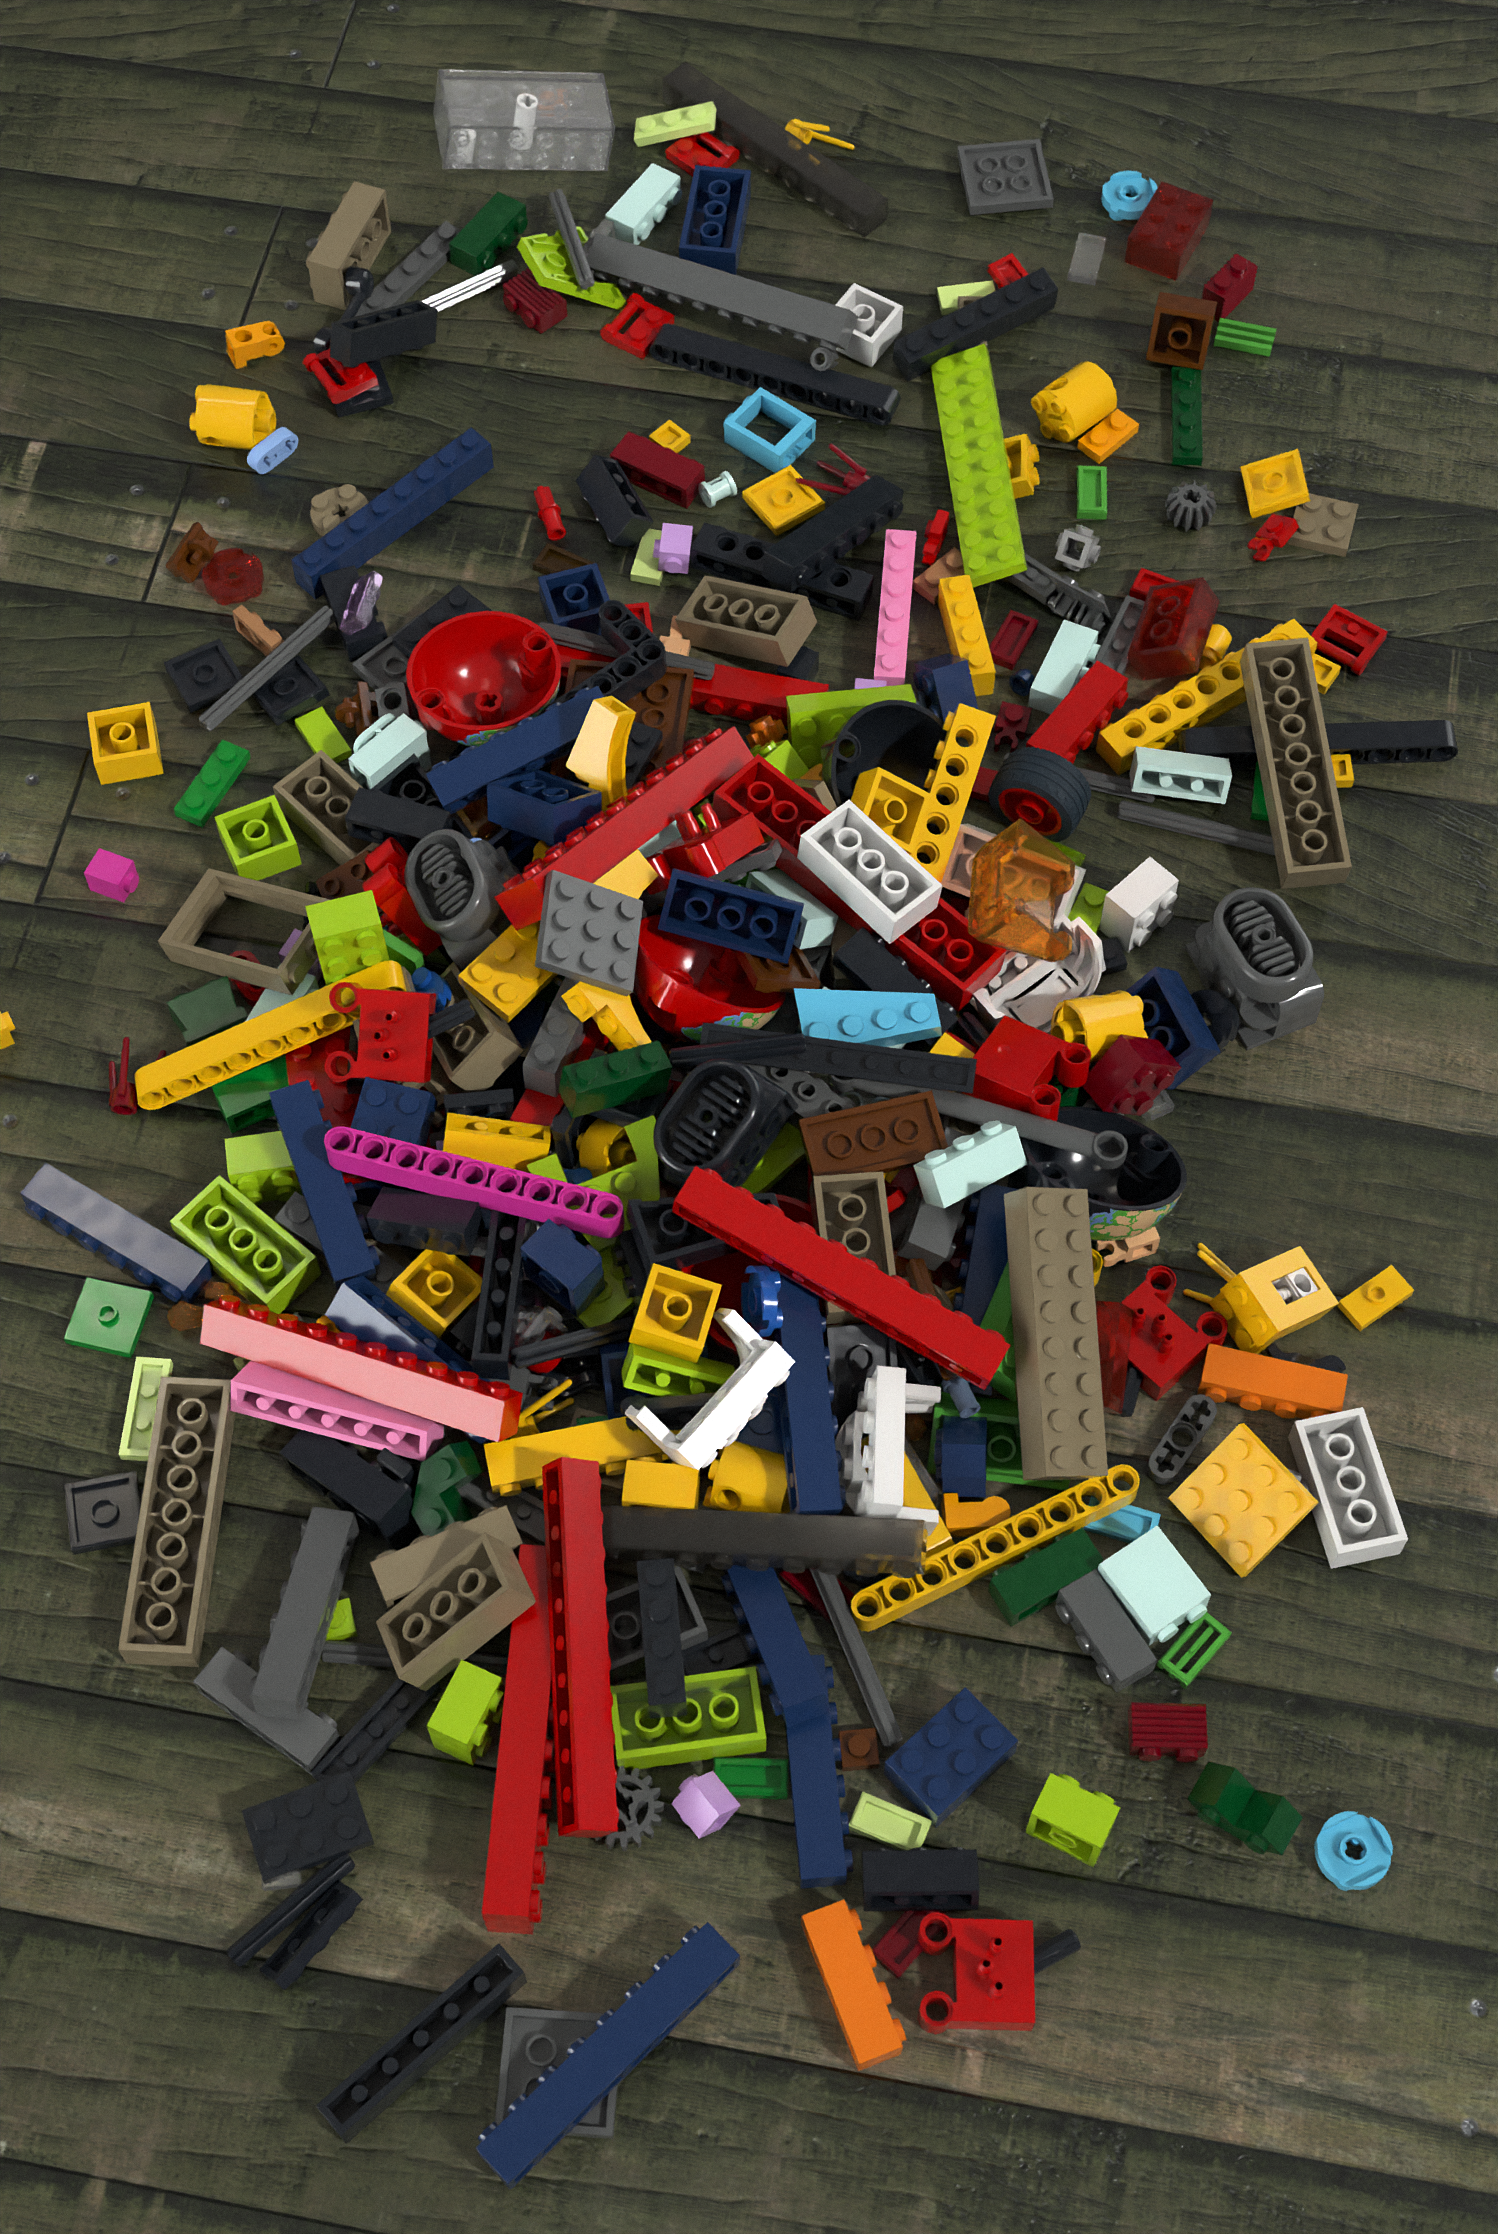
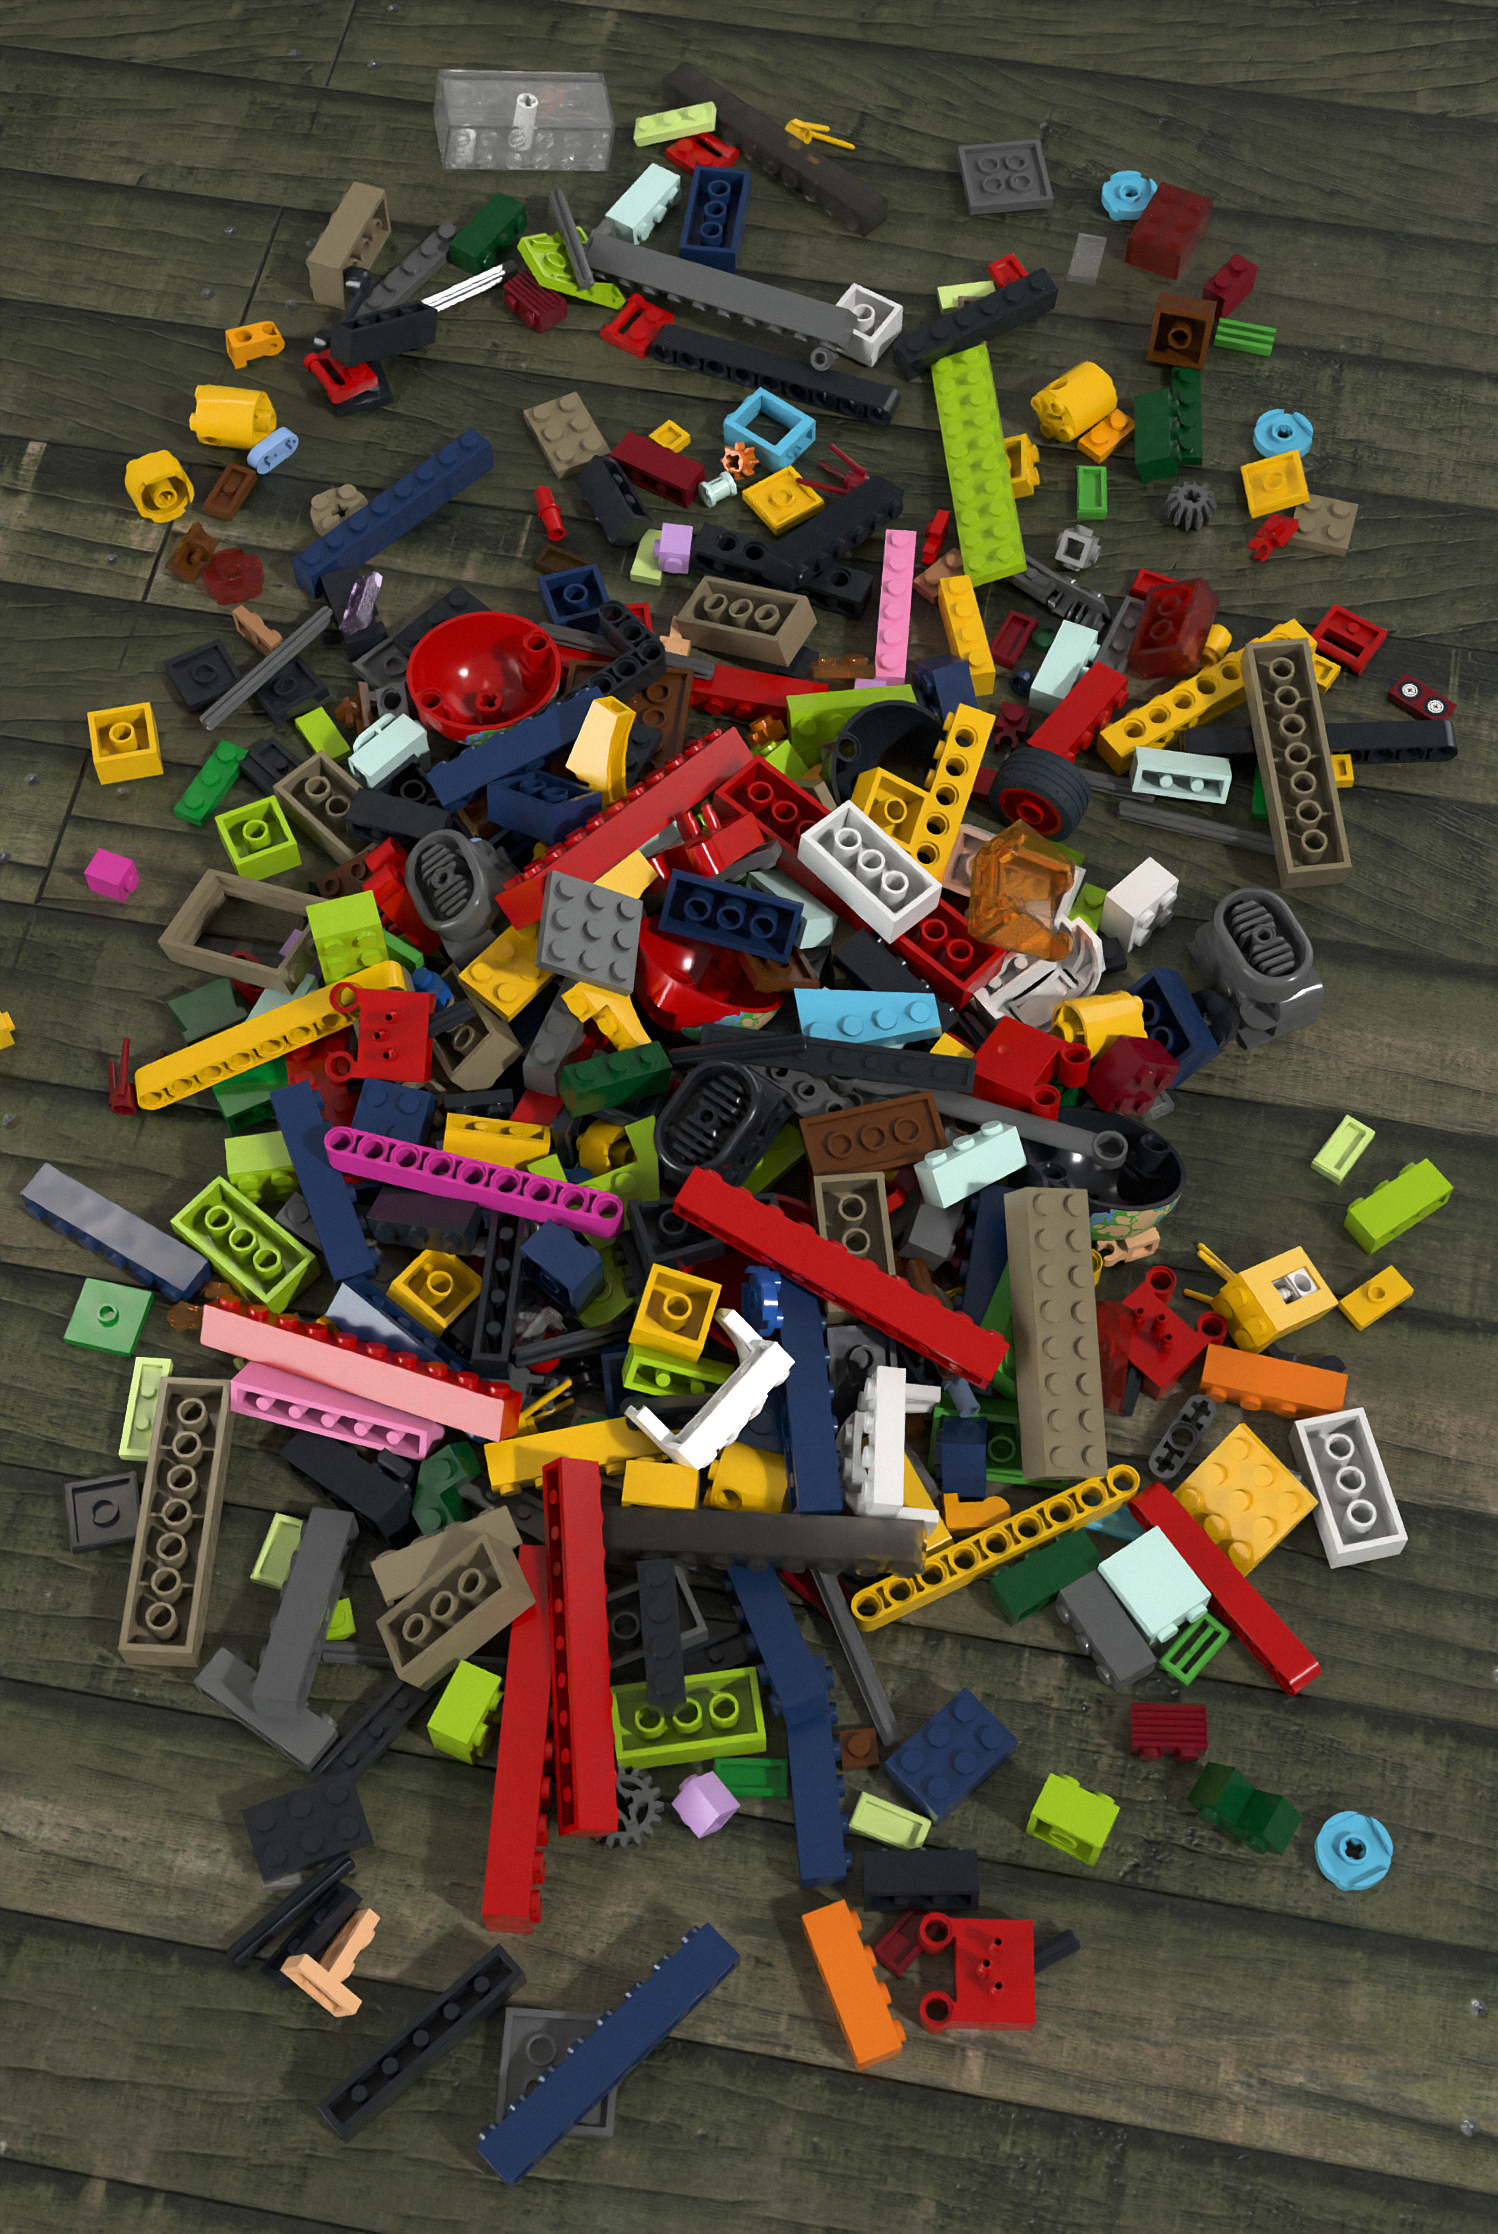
none -> yellow brick [125,450,194,523]
none -> reddish brown plate [203,462,258,521]
none -> black plate [238,736,303,796]
none -> yellowish green tile [250,1513,304,1590]
none -> light nougat bracket [280,1908,380,2017]
none -> dark tan plate [523,392,612,480]
none -> orange gear [720,442,759,480]
none -> clear orange plate [810,653,876,678]
none -> clear green hinge [1031,626,1056,653]
none -> red beam [1127,1481,1322,1696]
none -> dark green brick [1134,388,1182,483]
none -> medium azure plate [1252,409,1313,458]
none -> yellowish green tile [1310,1115,1376,1185]
none -> lime brick [1343,1158,1454,1255]
none -> tile [1387,673,1457,721]

